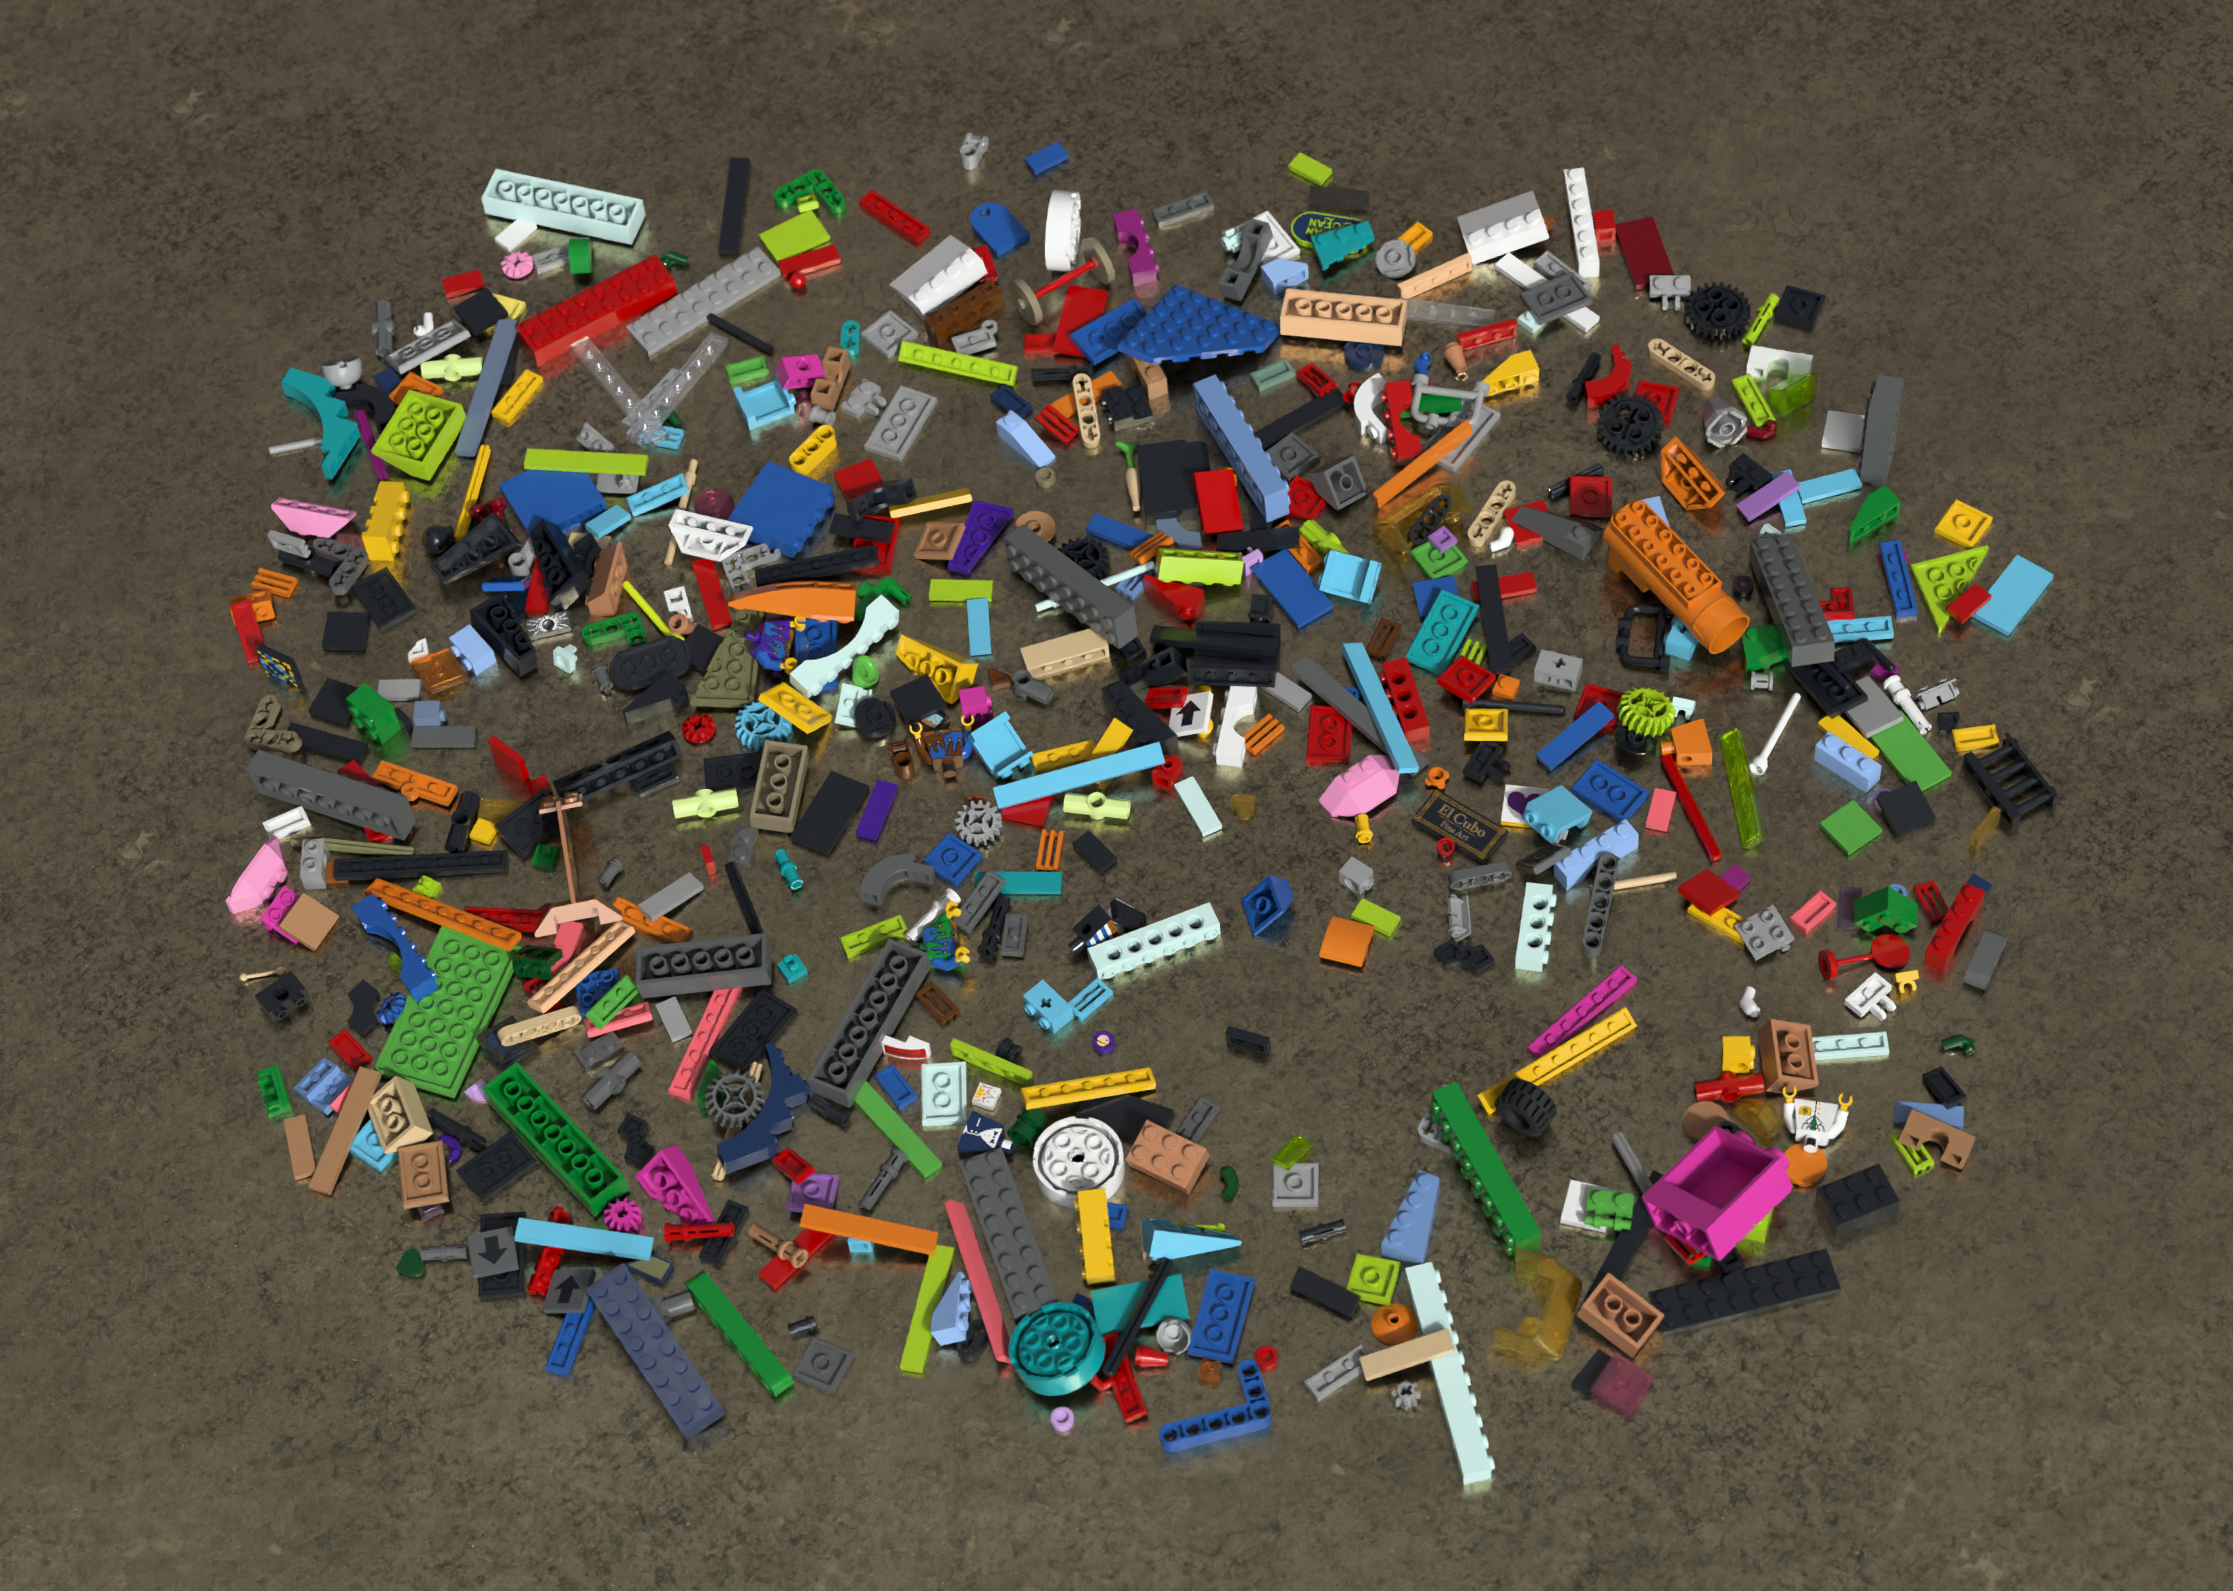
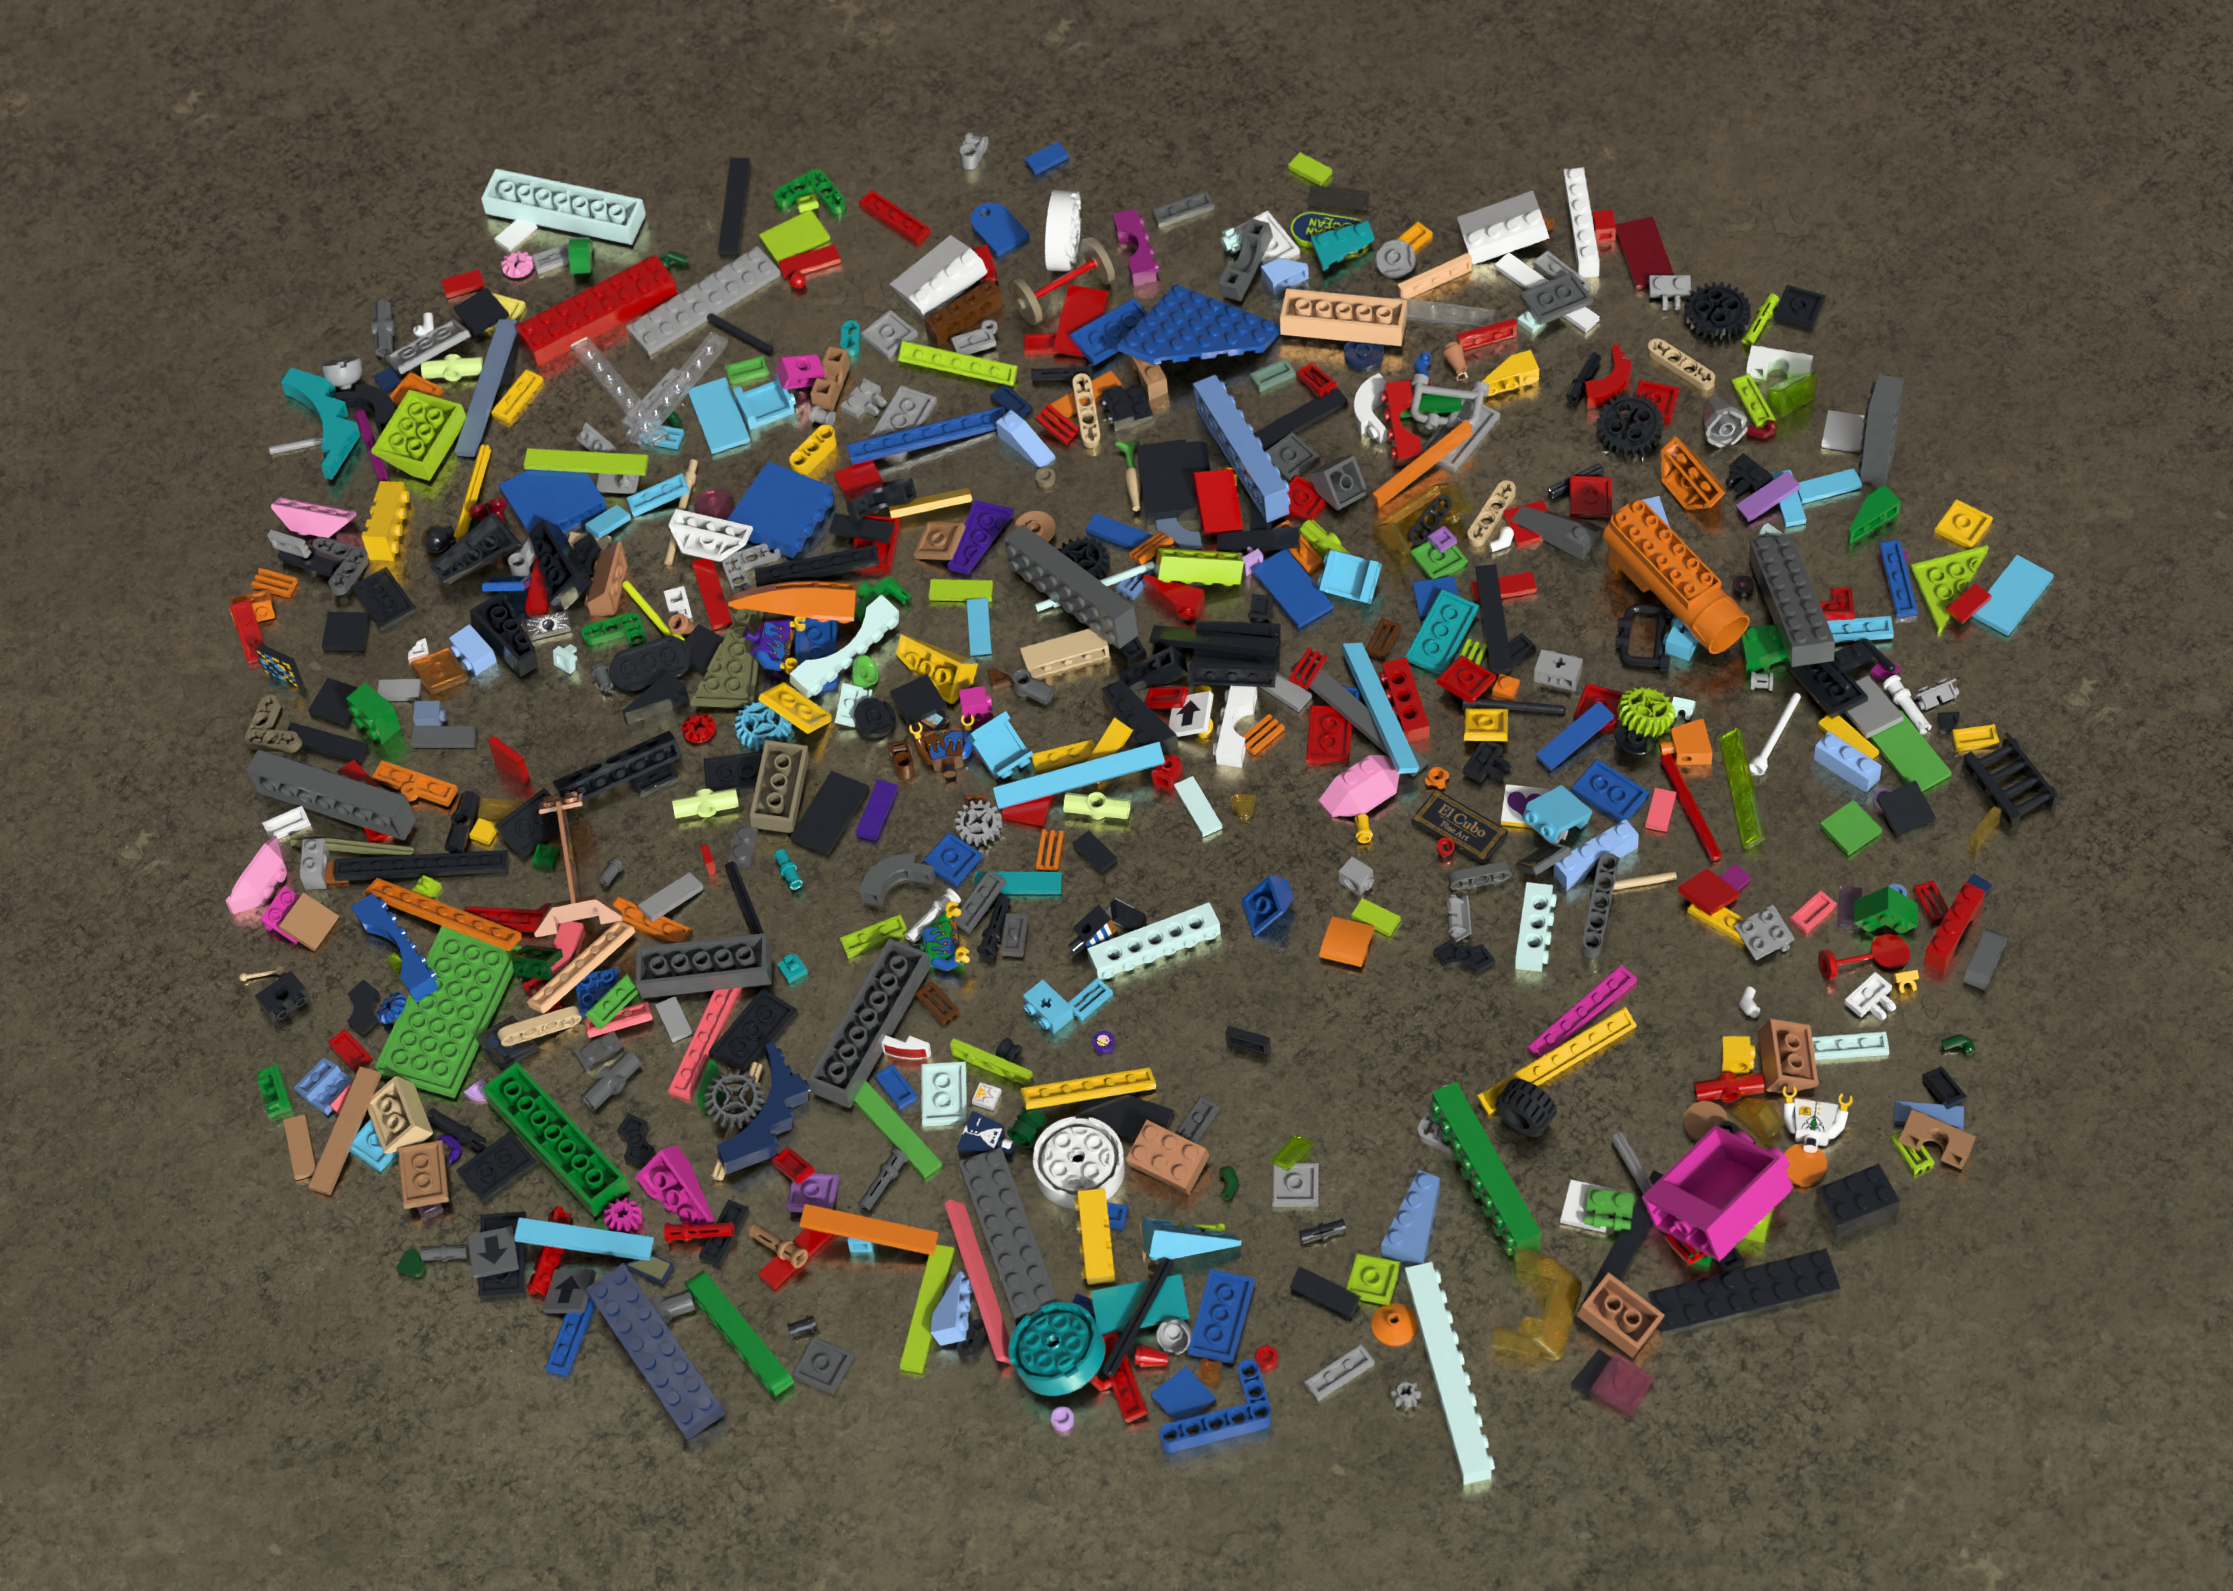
black tile [394,707,413,735] -> none
red tile [526,775,553,797] -> none
black axle [808,1094,851,1126] -> none
red pin [1343,381,1362,403] -> none
tan tile [1360,1328,1455,1381] -> none
none -> medium azure tile [687,377,750,454]
none -> blue tile [846,406,1006,465]
none -> blue tile [1151,1366,1216,1422]
none -> red tile [1289,647,1327,690]

